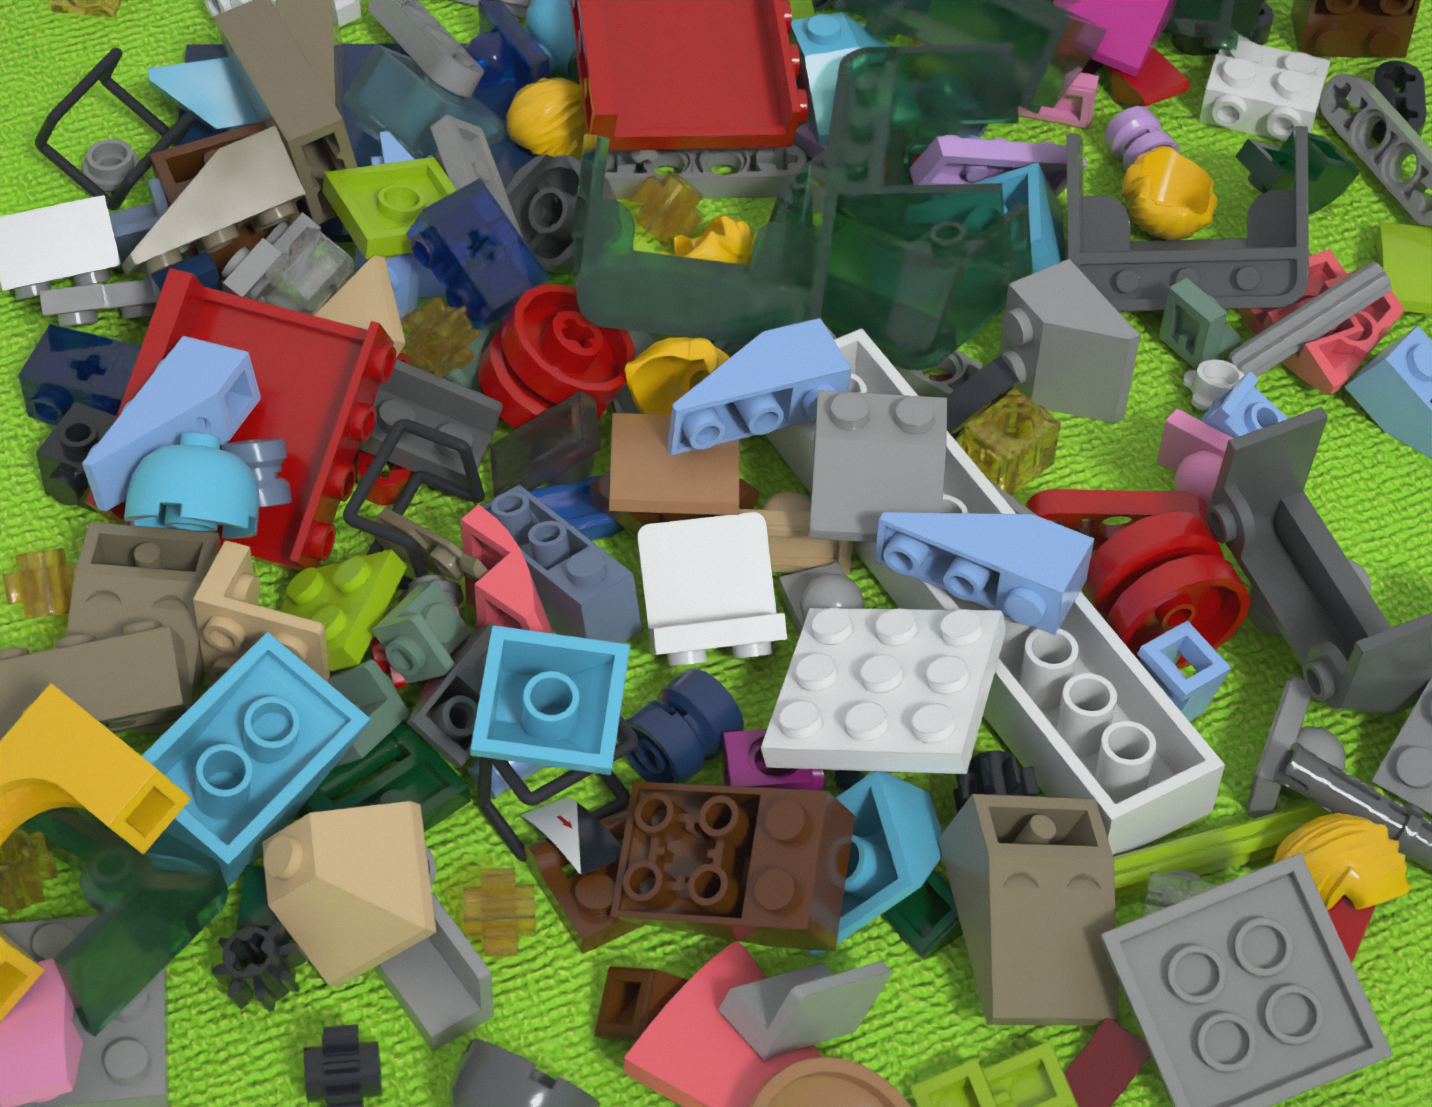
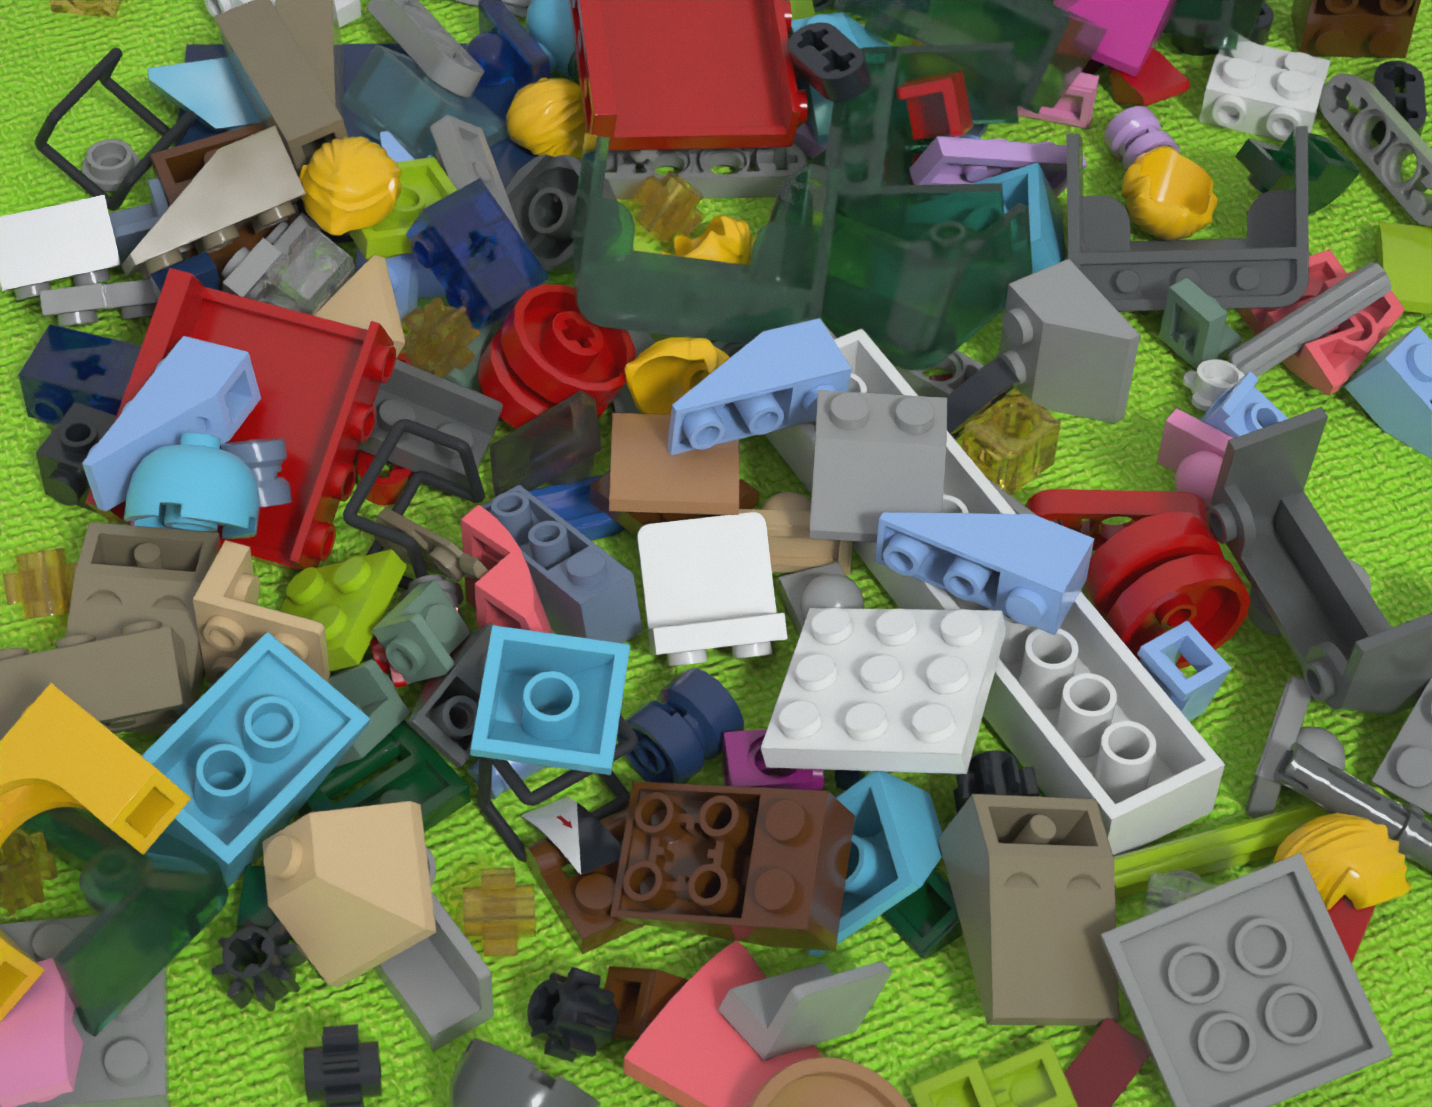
none -> yellow hair [299,136,402,236]
none -> black gear [527,967,618,1062]
none -> black beam [788,22,872,102]
none -> red panel [896,70,973,140]

